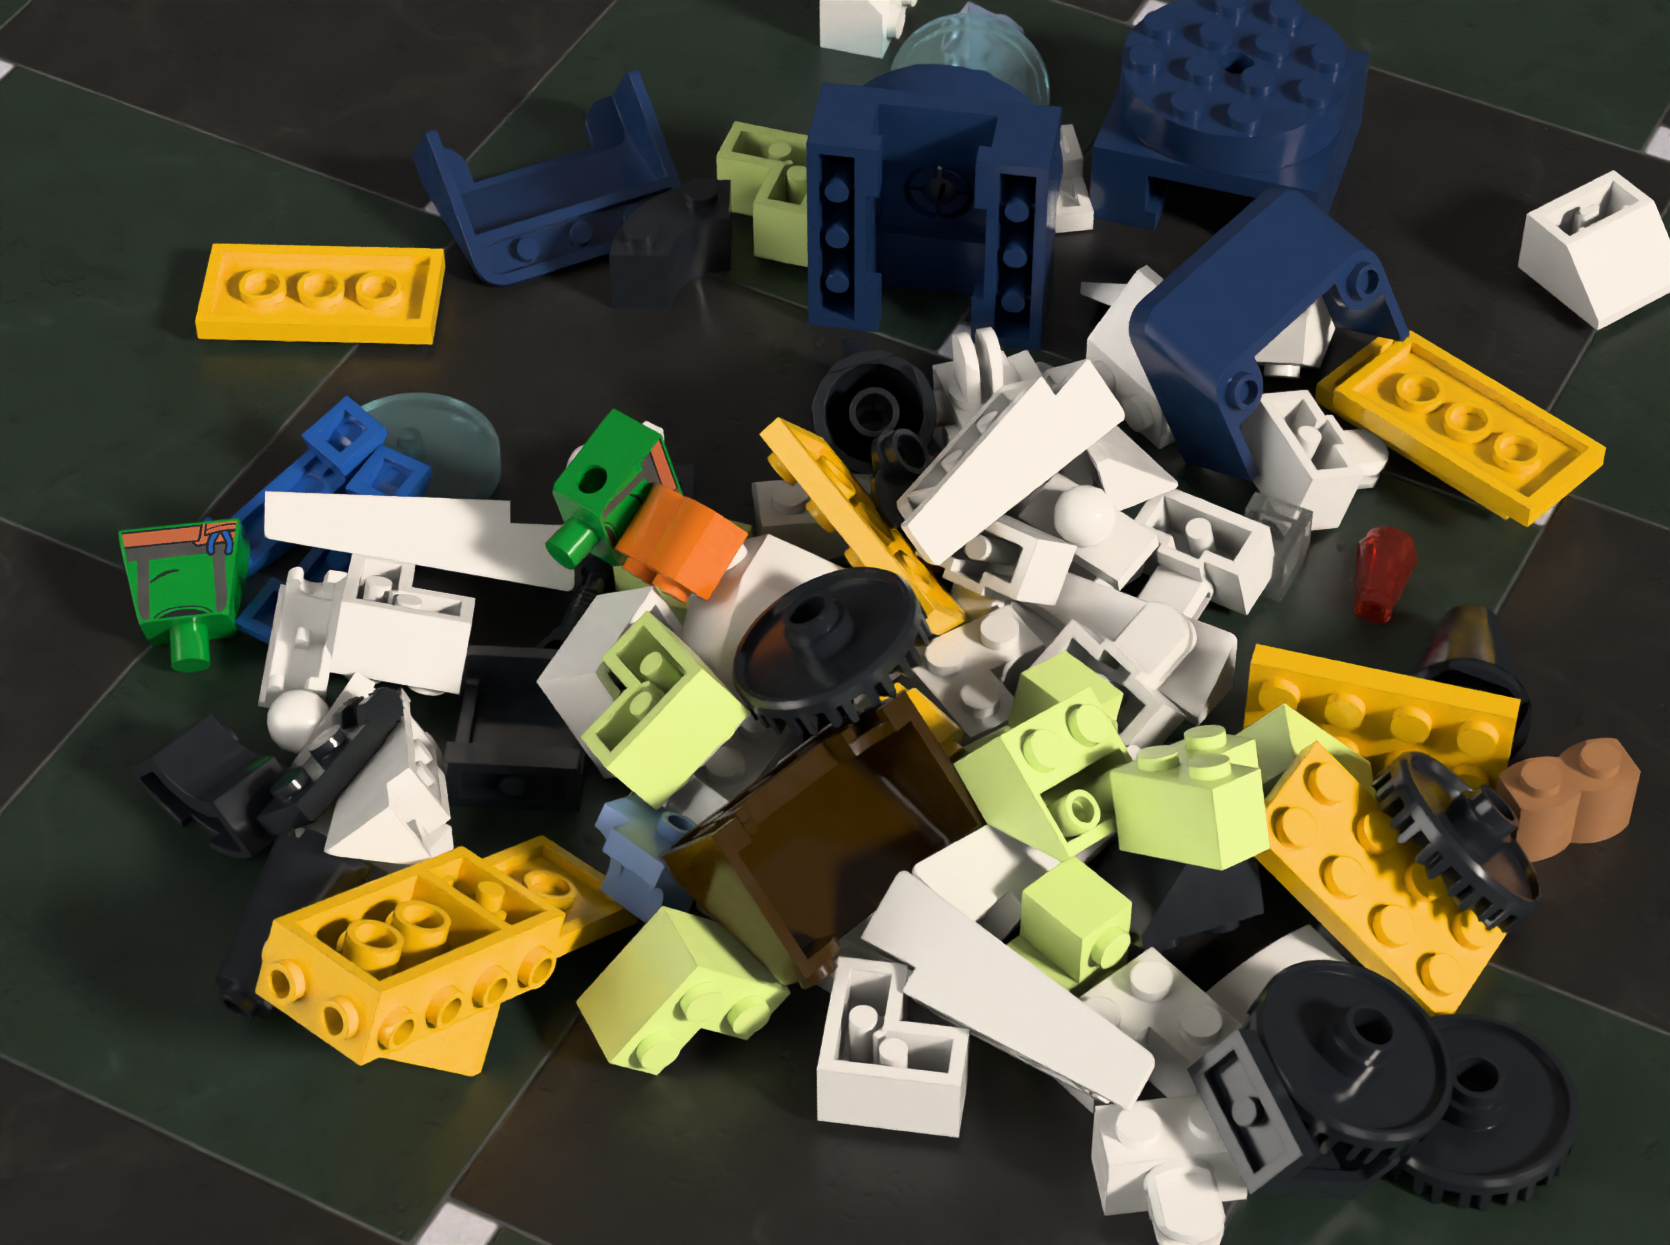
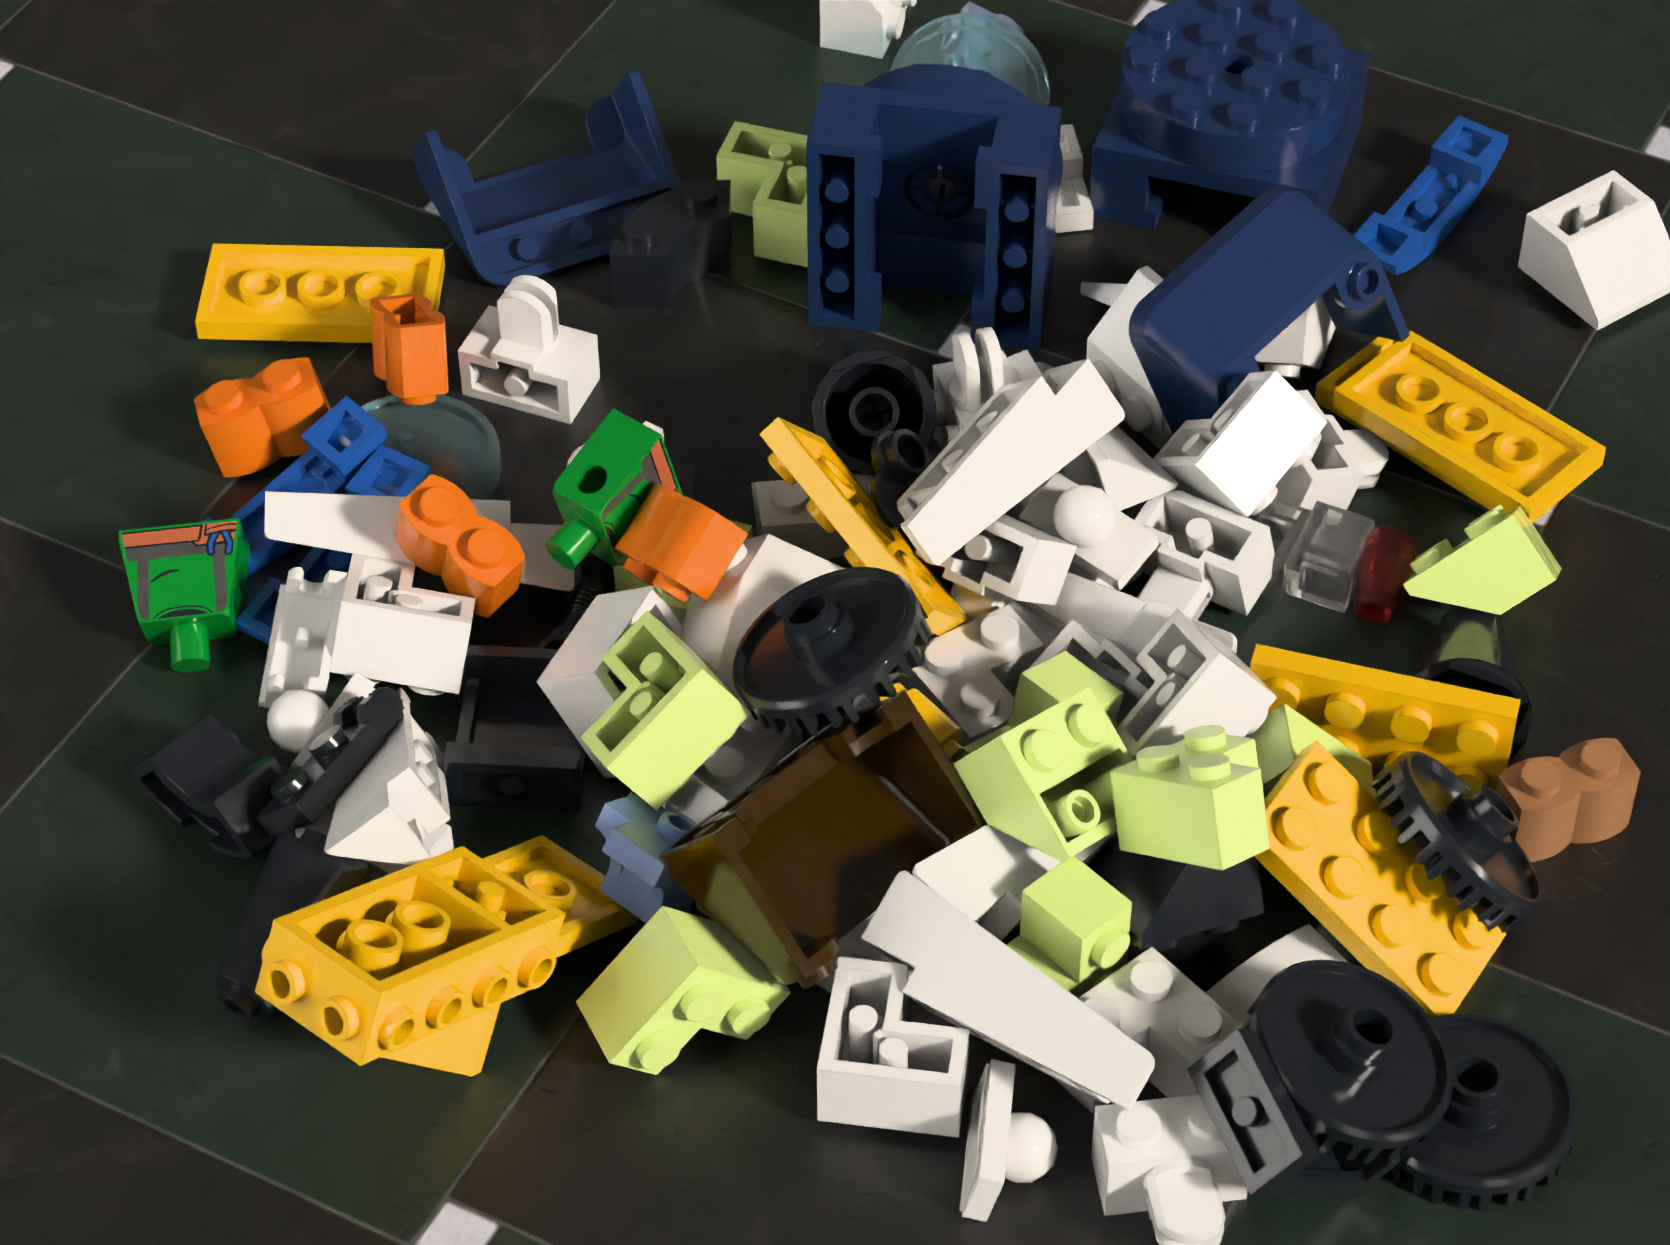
none -> orange brick [194,357,331,478]
none -> orange brick [370,294,449,405]
none -> orange brick [395,474,525,618]
none -> white brick [458,275,600,424]
none -> white tile [960,1059,1058,1222]
none -> white brick [1116,608,1277,760]
none -> white brick [1153,371,1327,517]
none -> clear panel [1286,501,1374,613]
none -> blue slope [1353,116,1509,275]
none -> yellowish green slope [1403,504,1562,615]

